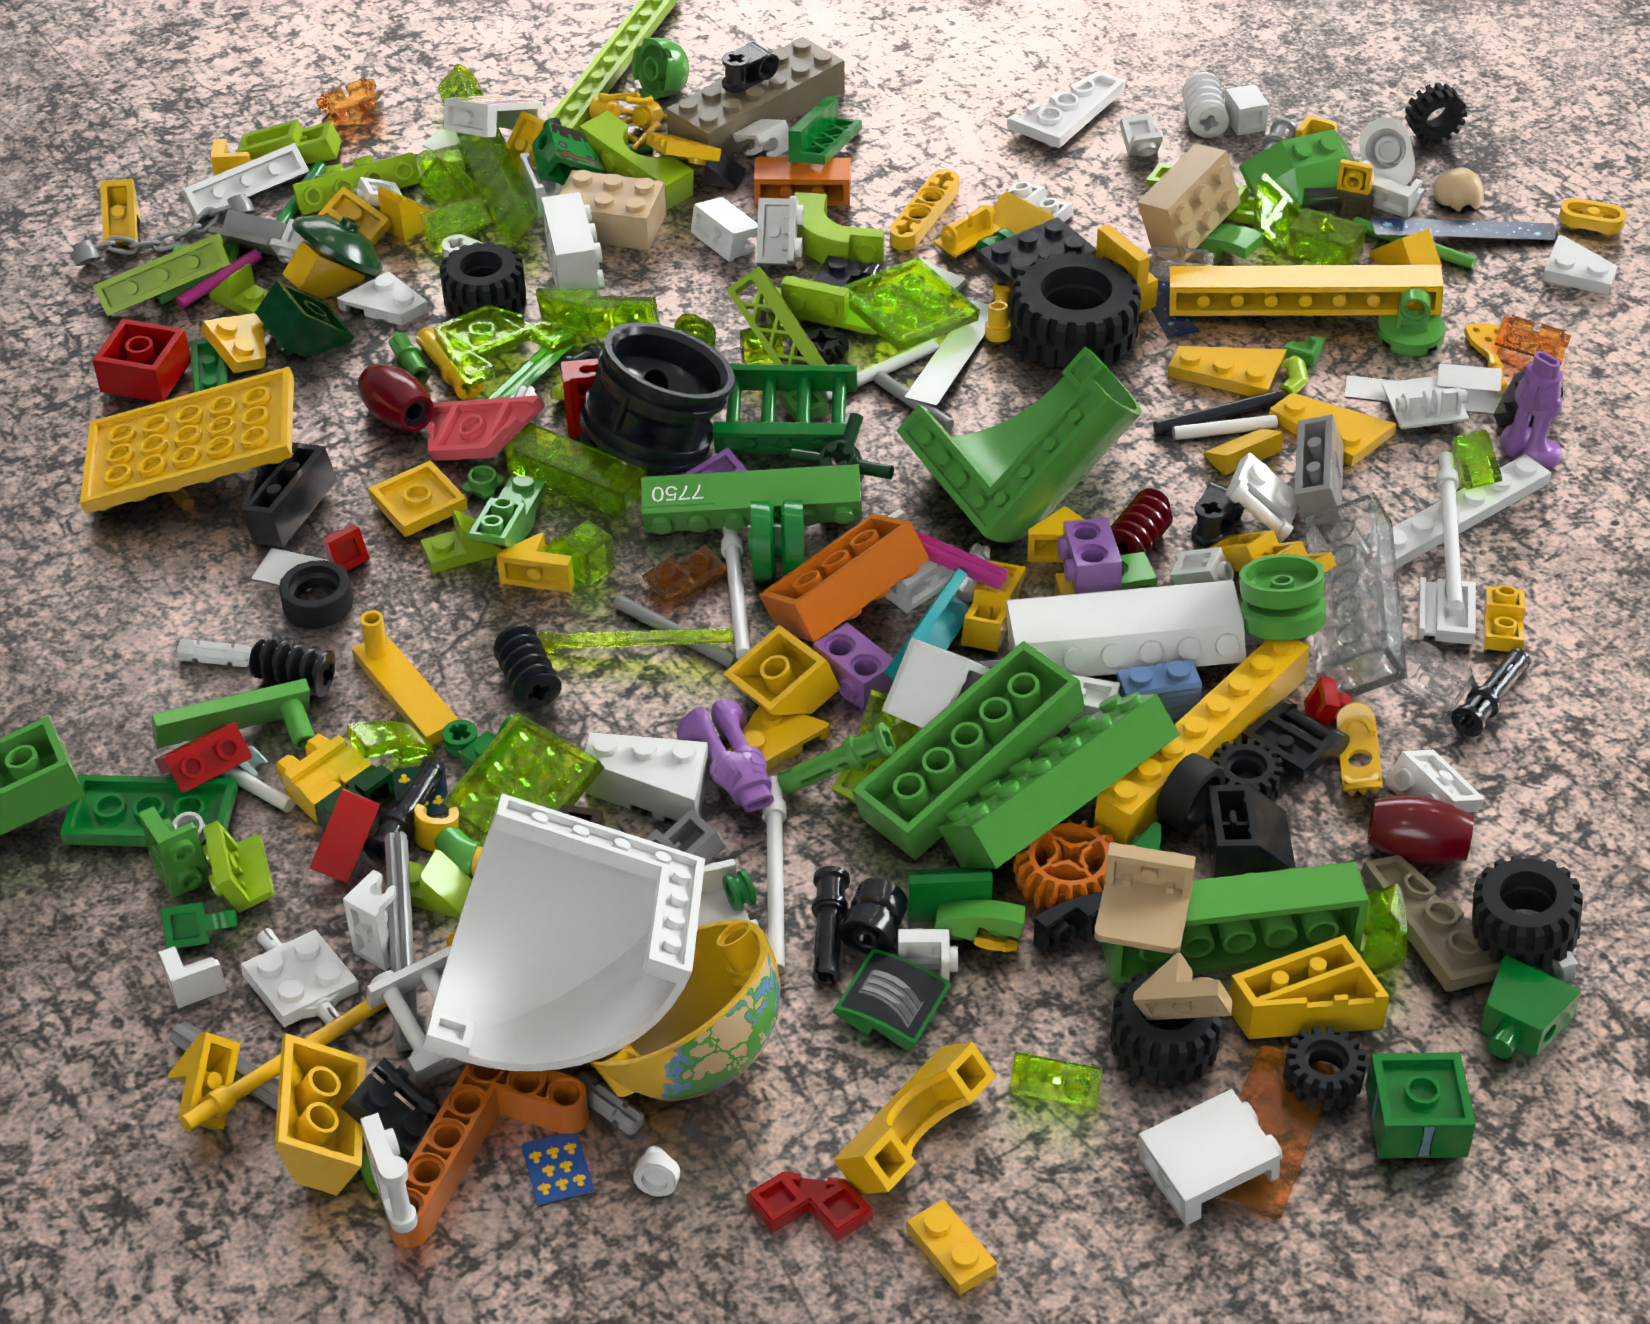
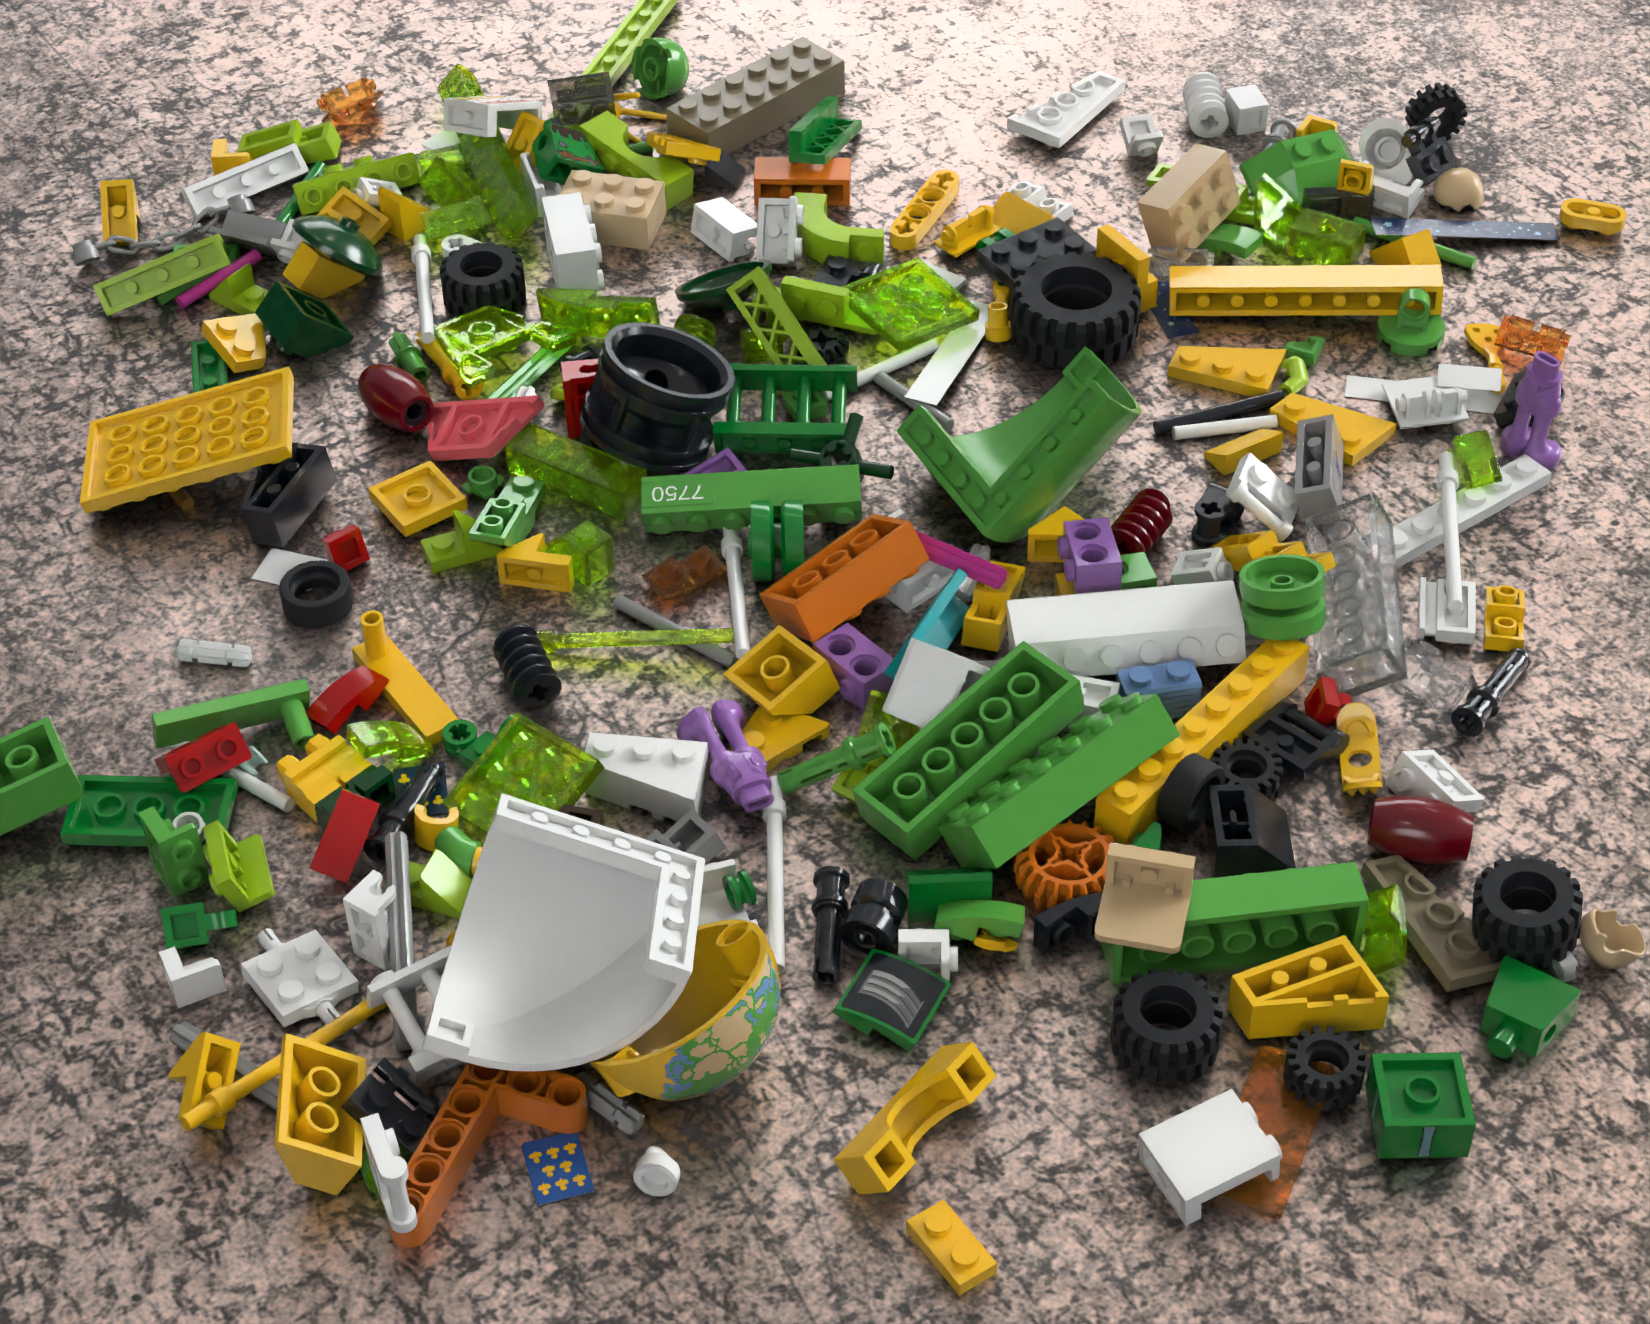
red brick [92,318,191,402] -> none
black piece [249,634,336,698] -> none
white wing [337,272,429,325] -> none
yellow plant [621,96,663,151] -> none
black piece [722,42,779,93] -> none
white hinge [732,119,789,157] -> none
red tile [746,1171,873,1242] -> none
clear neon green hinge [1010,1051,1103,1108] -> none
tan slope [1133,953,1232,1020] -> none
white wing [1543,235,1618,295] -> none
none -> red slope [306,665,390,735]
none -> white bar [411,234,435,344]
none -> clear smoke bracket [547,72,616,126]
none -> dark green dish [675,259,772,312]
none -> black plate [1401,116,1456,188]
none -> tan hair [1580,908,1646,969]

